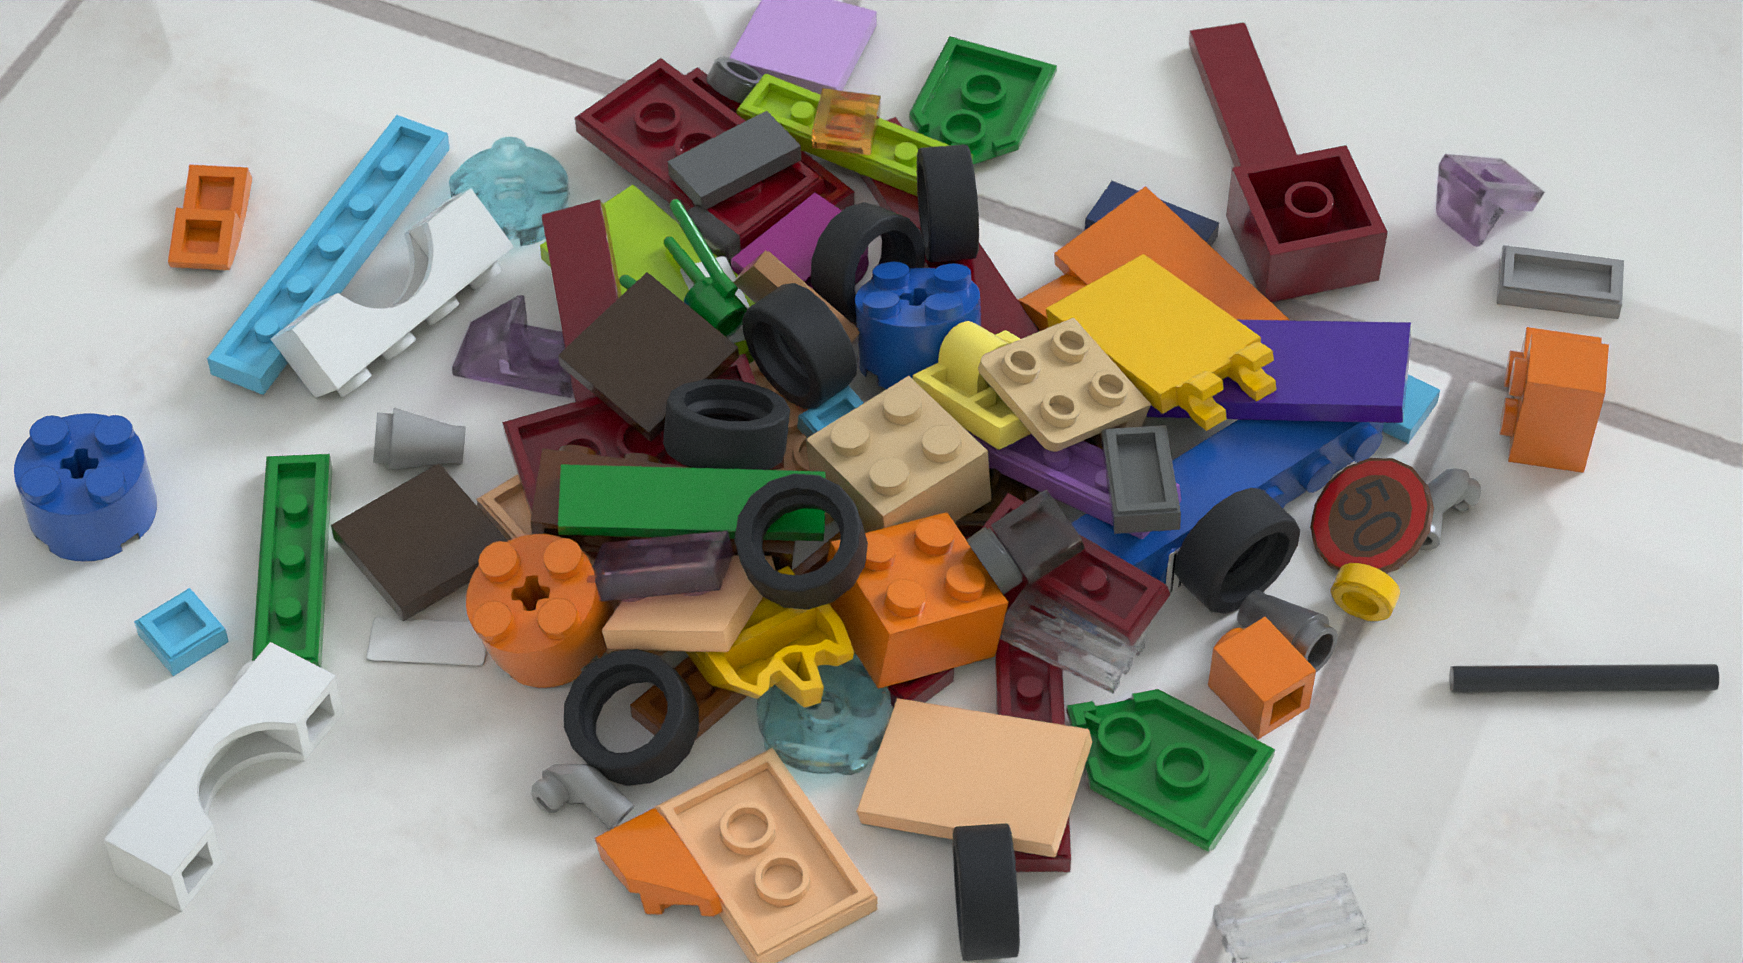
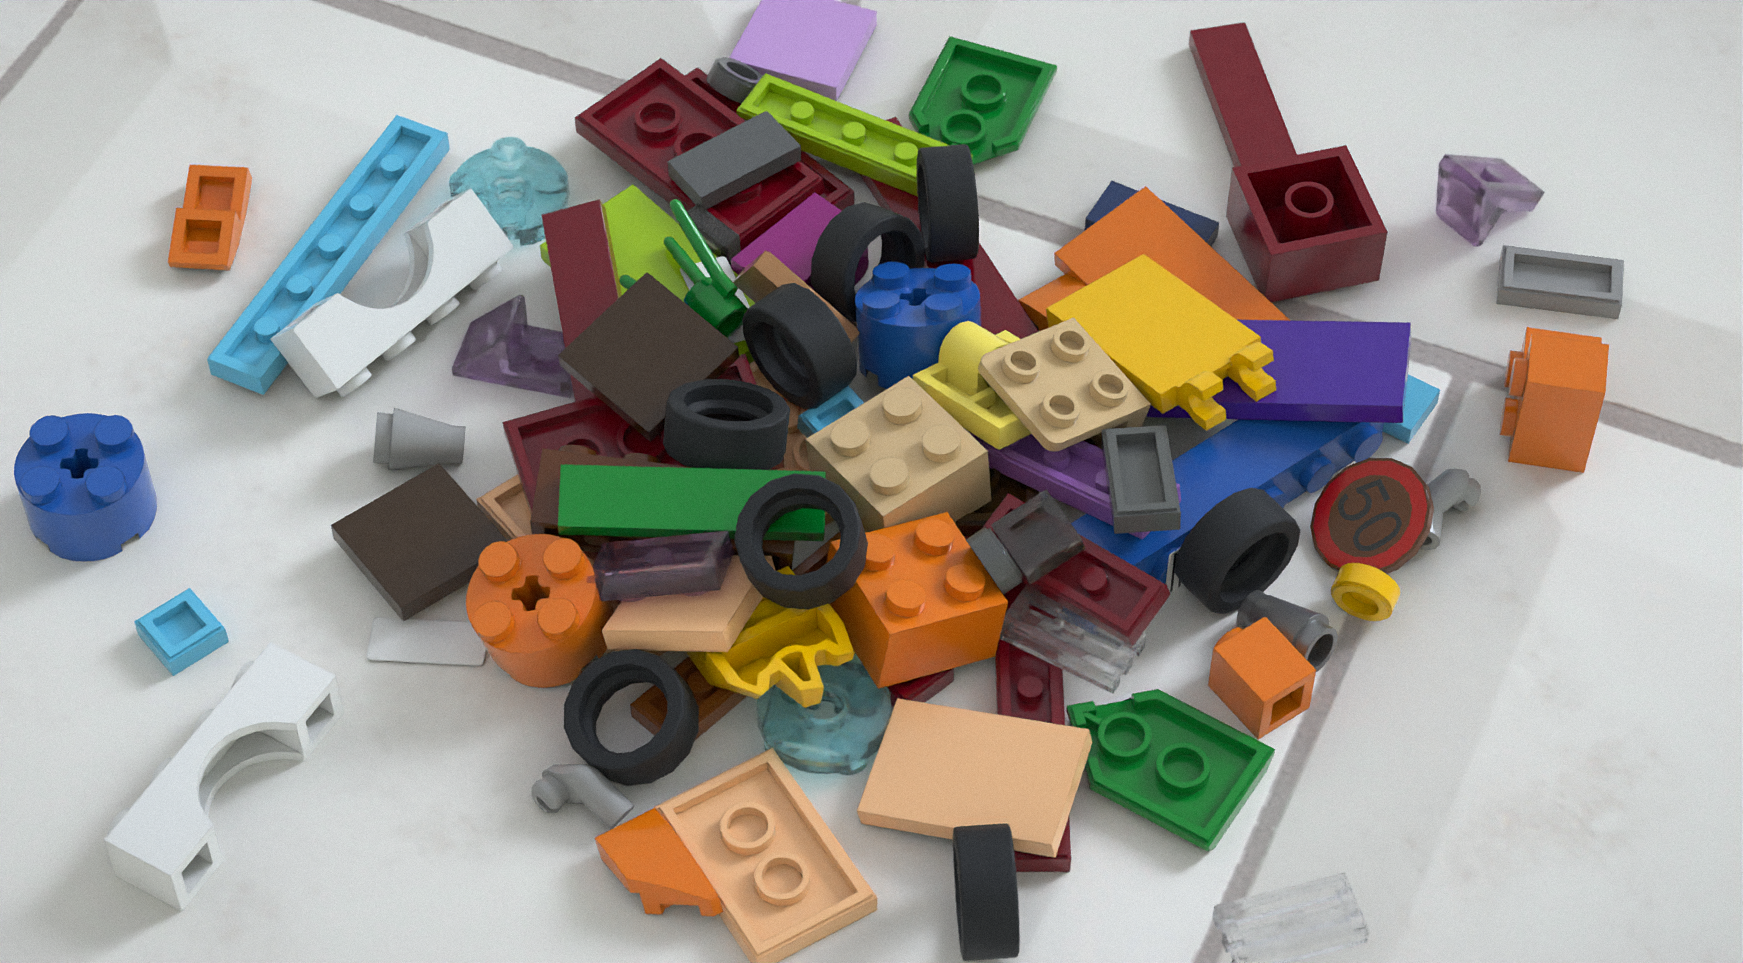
green tile [252,454,333,668] -> none
clear orange plate [812,88,881,155] -> none
black bar [1449,664,1719,692] -> none

